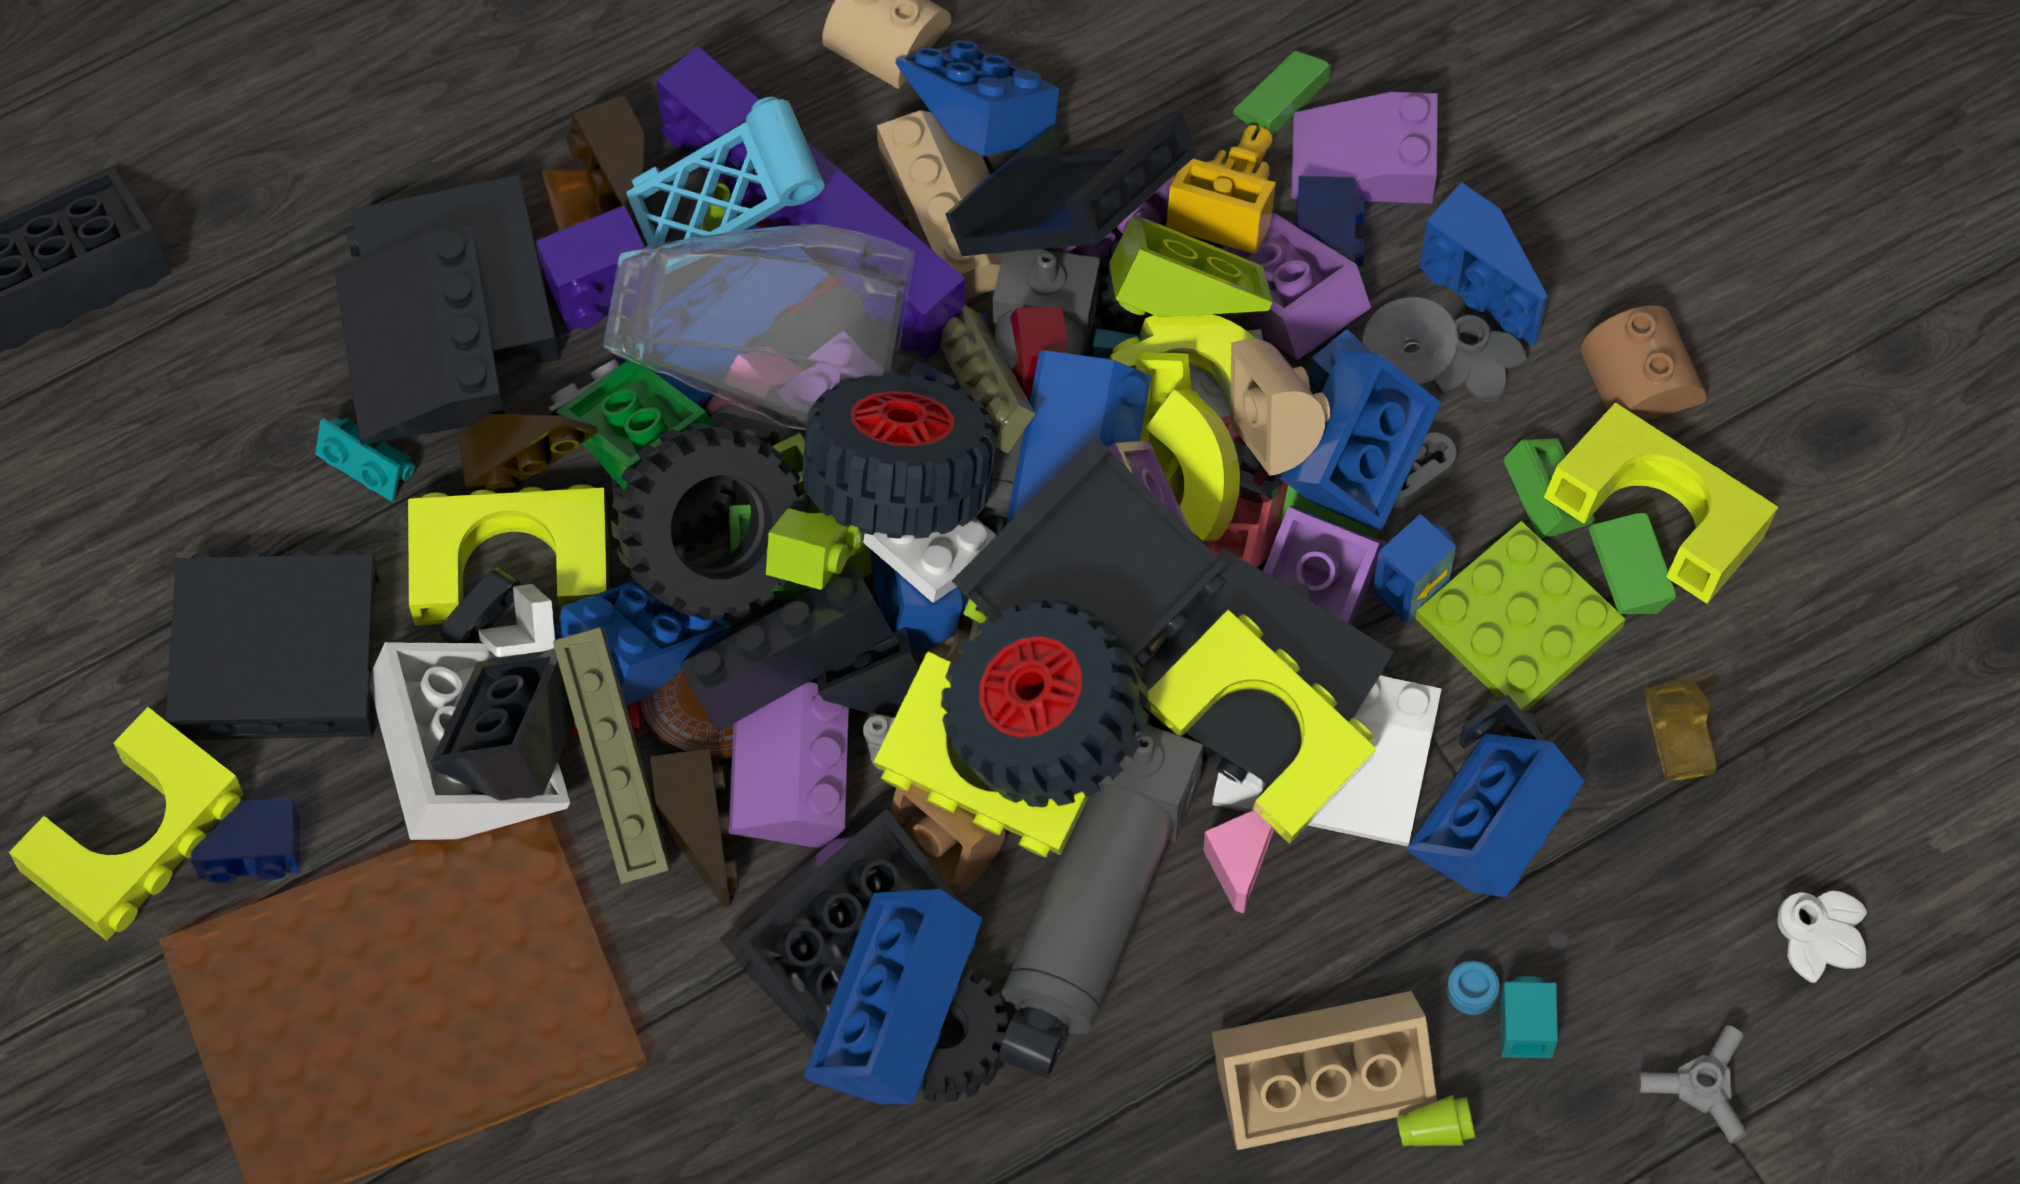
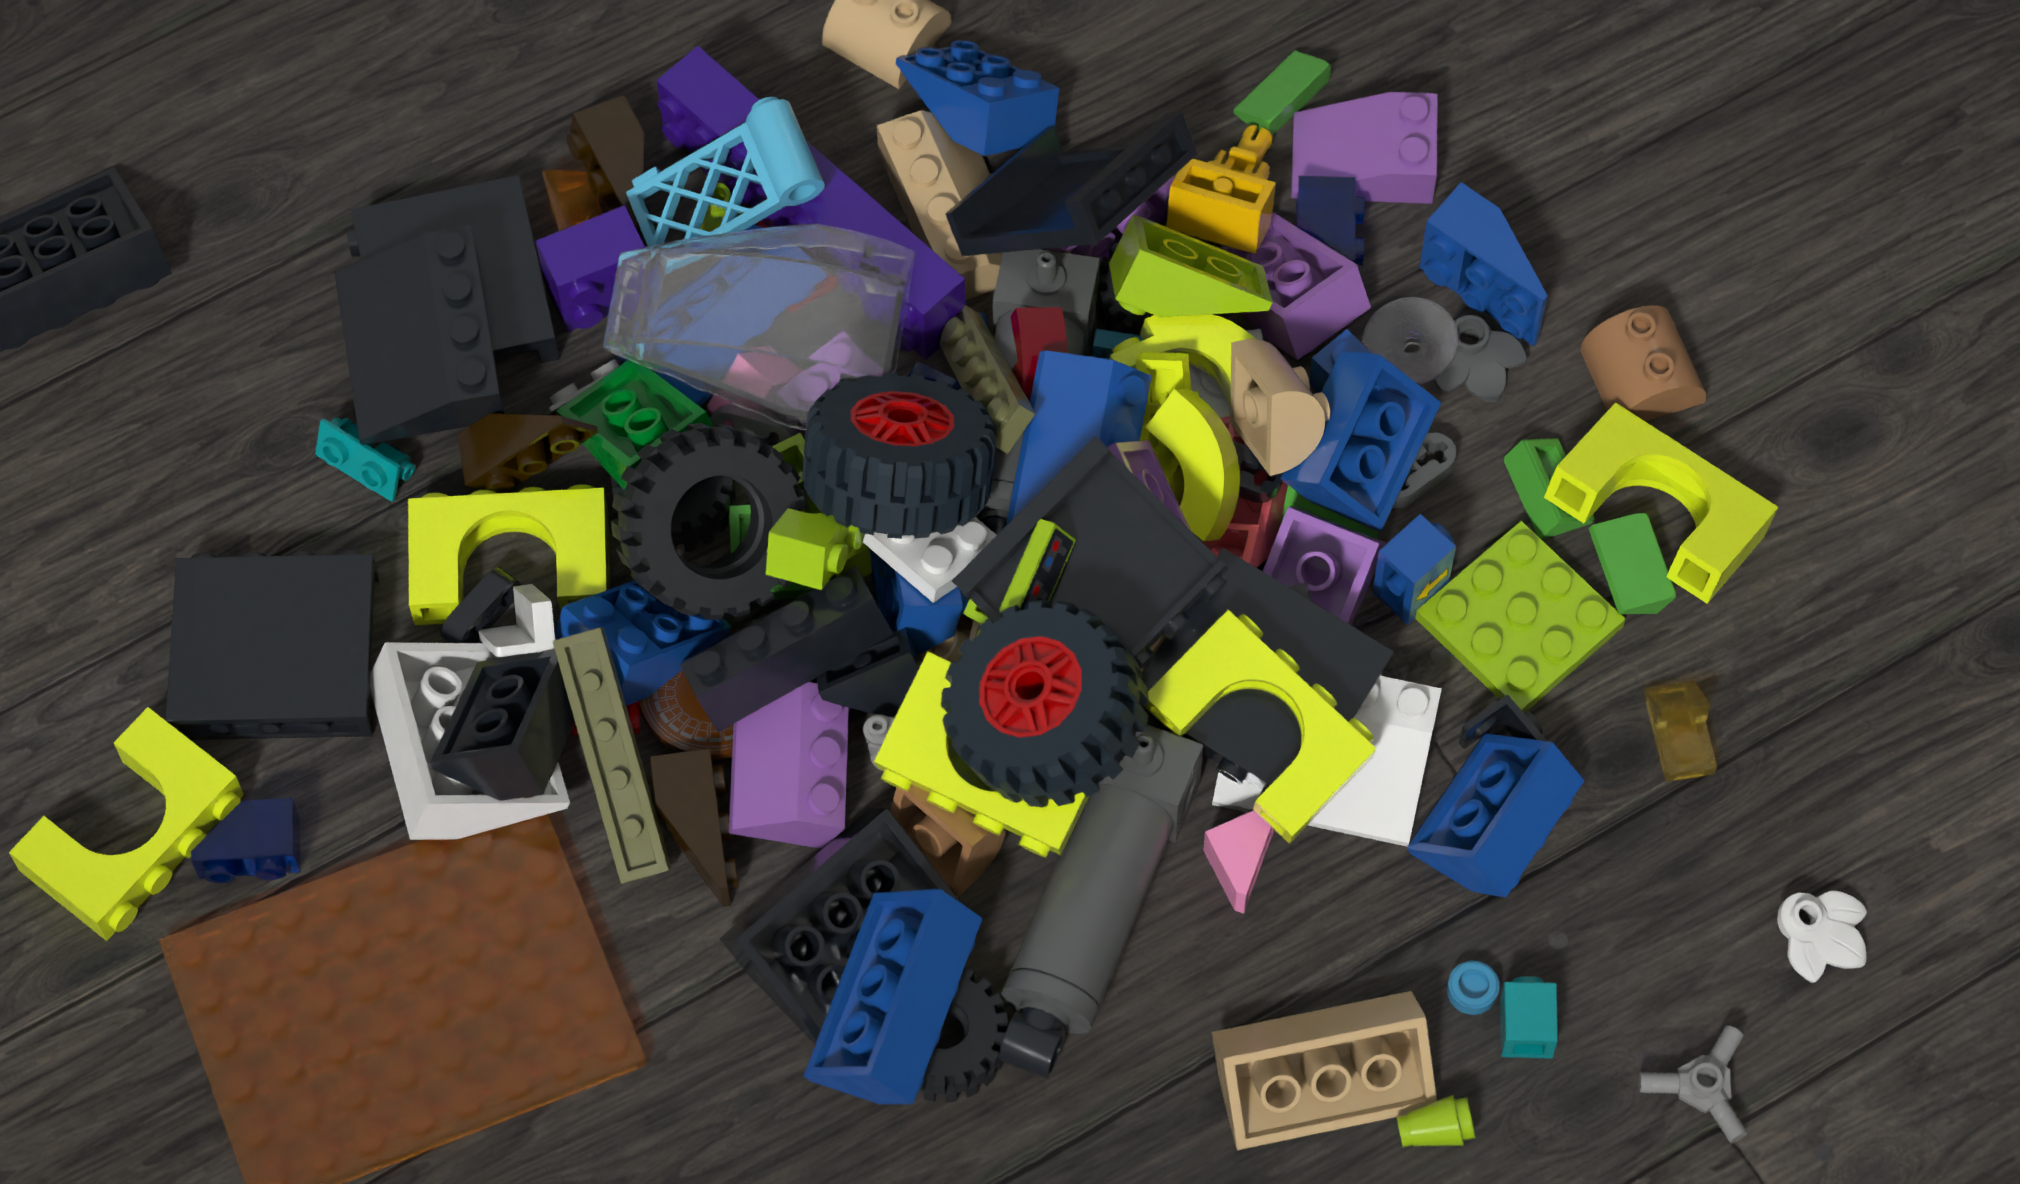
none -> tile [999,519,1076,613]

